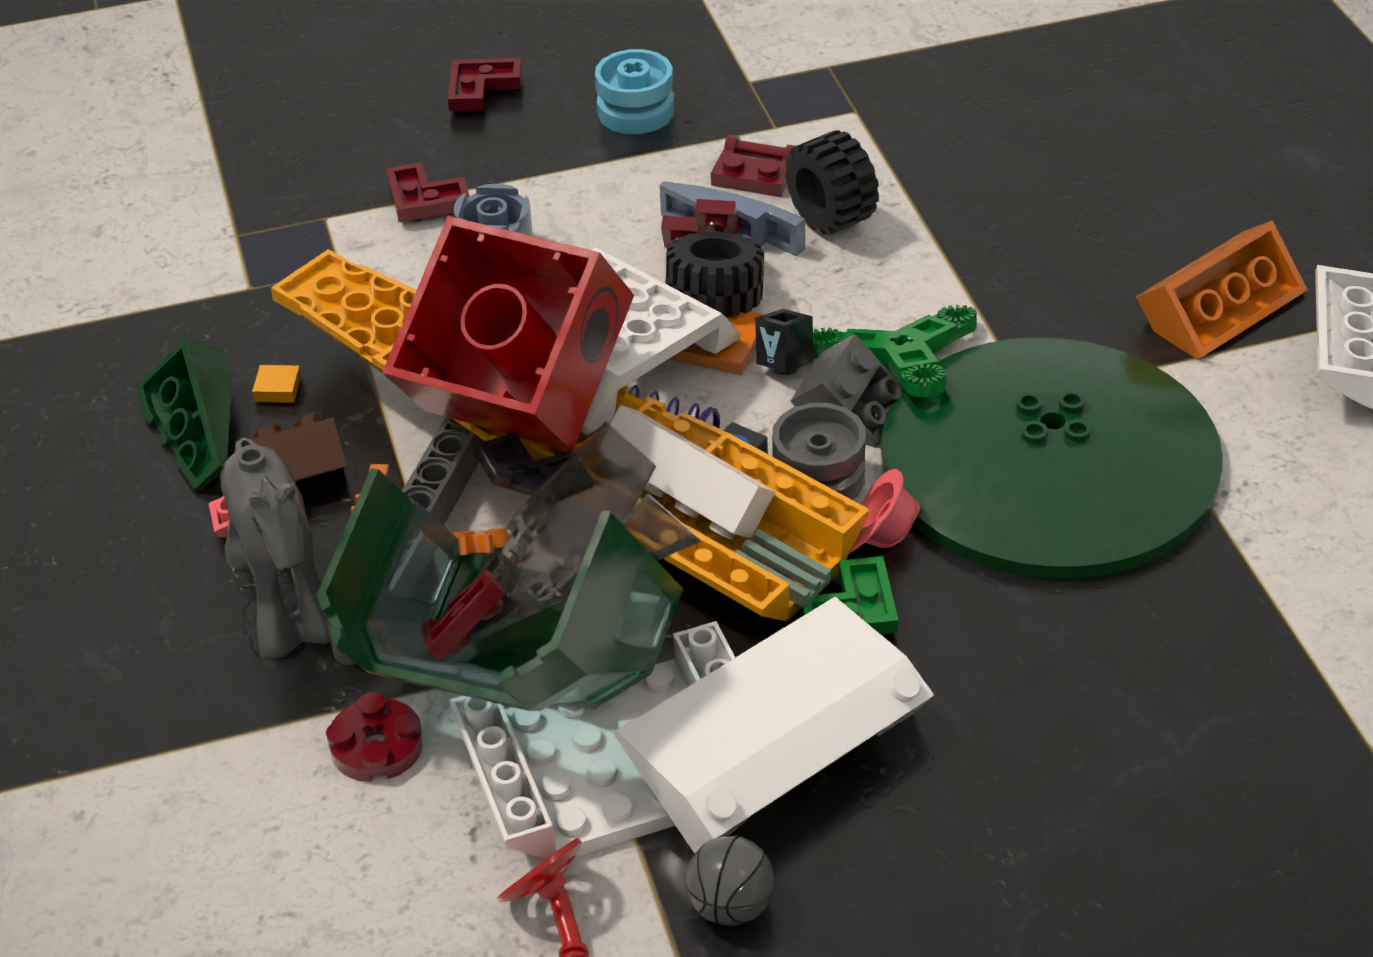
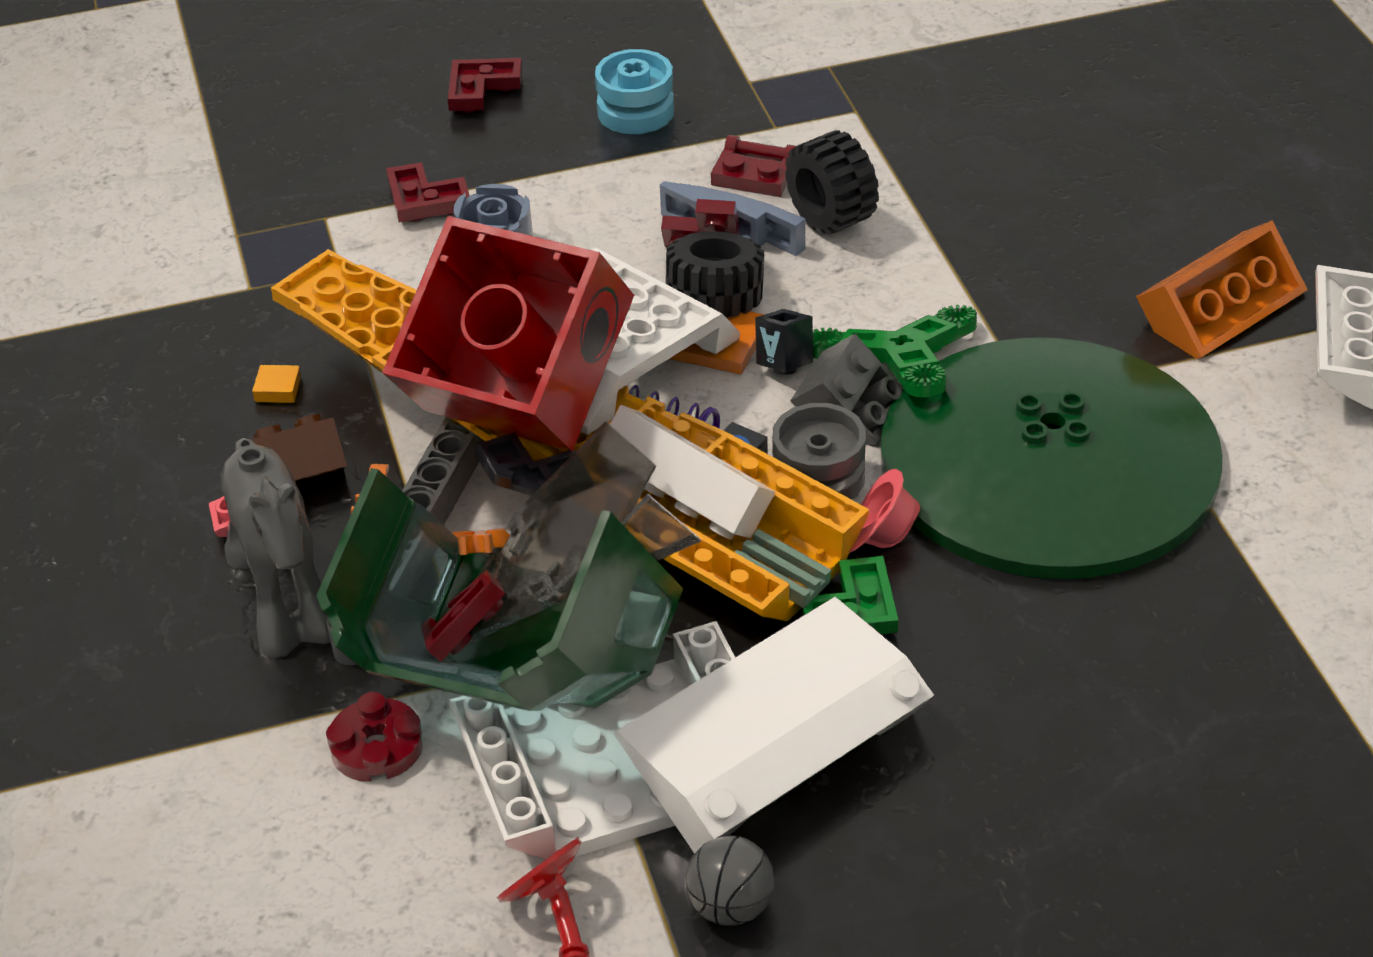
dark green wedge [136,337,232,491] -> none

